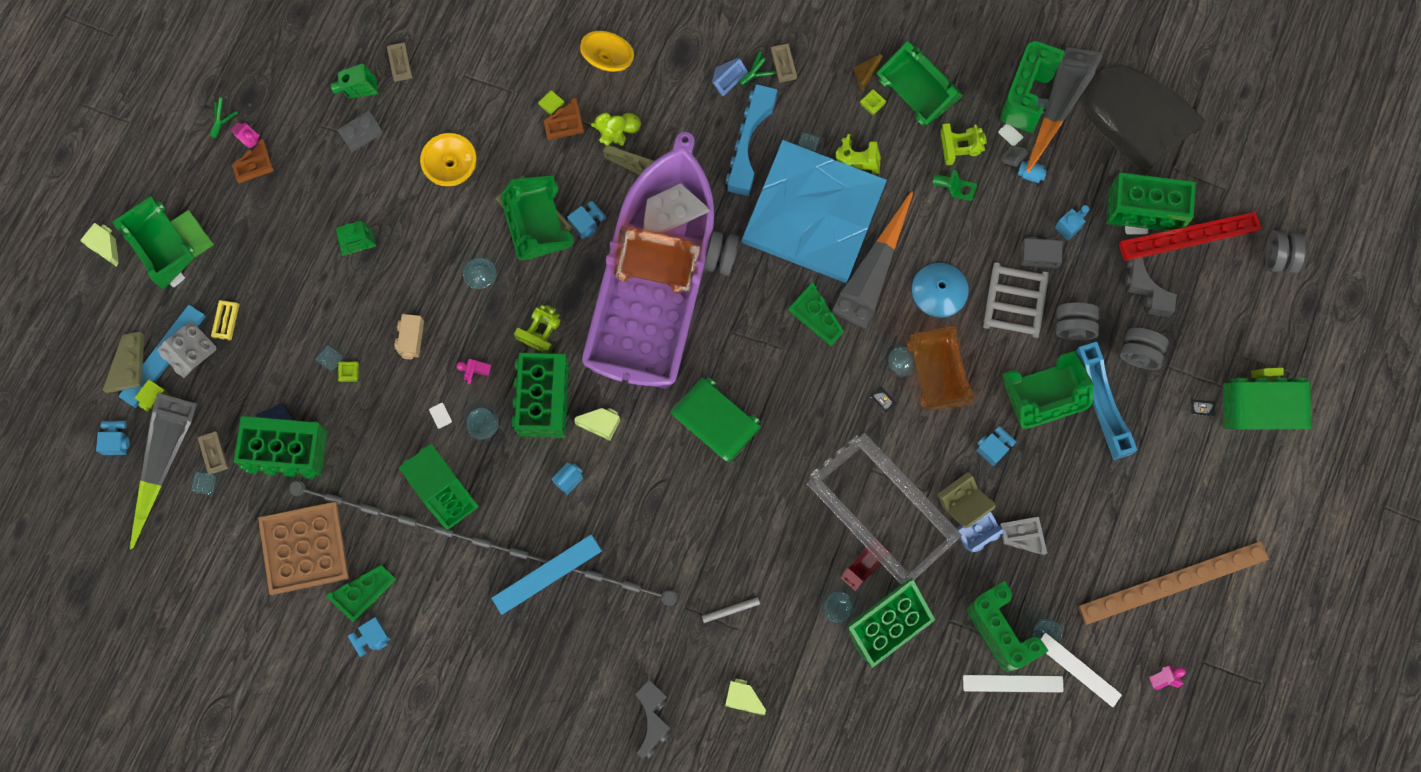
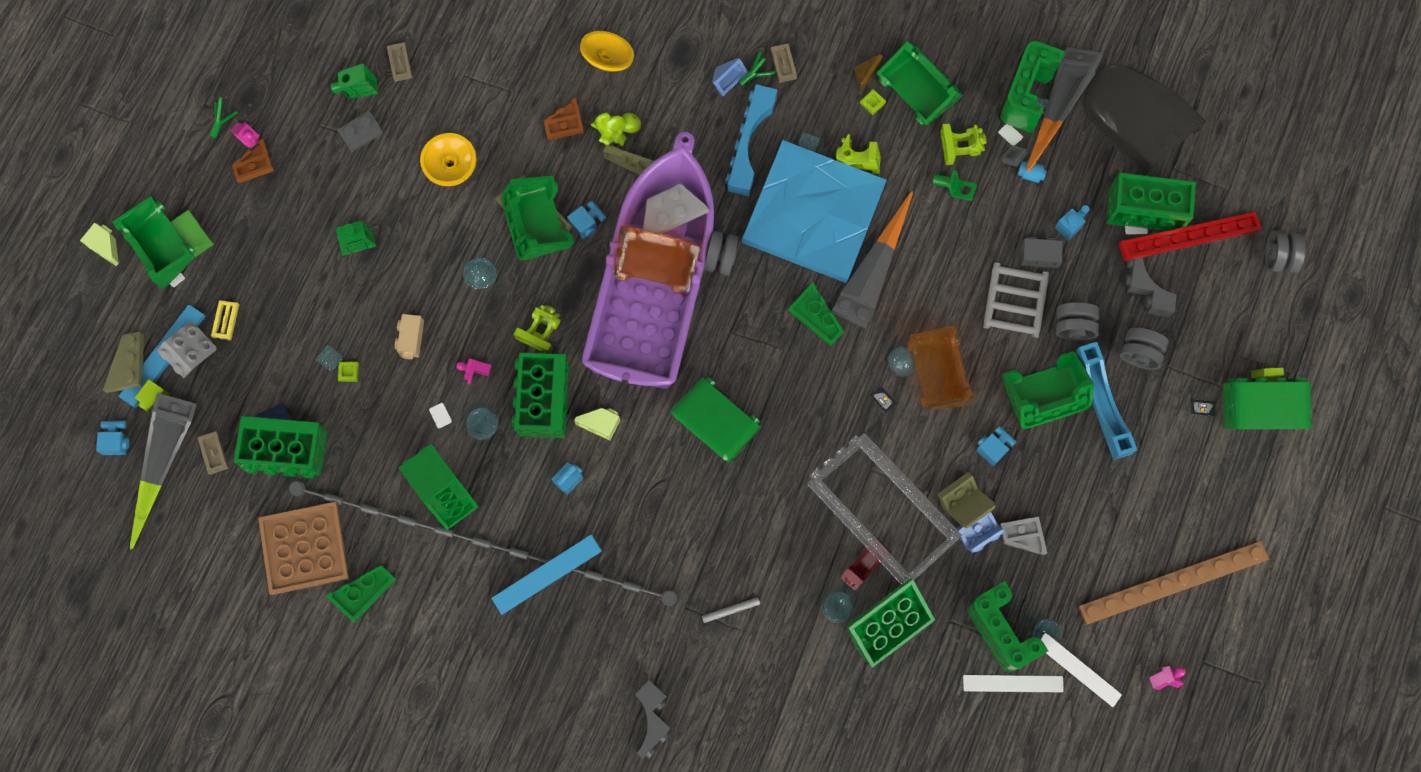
clear light blue tile [191,472,216,495] -> none
dark azure brick [348,617,391,657] -> none
lime tile [538,90,565,116] -> none
yellowish green slope [725,679,766,715] -> none
dark azure dish [912,263,969,318] -> none

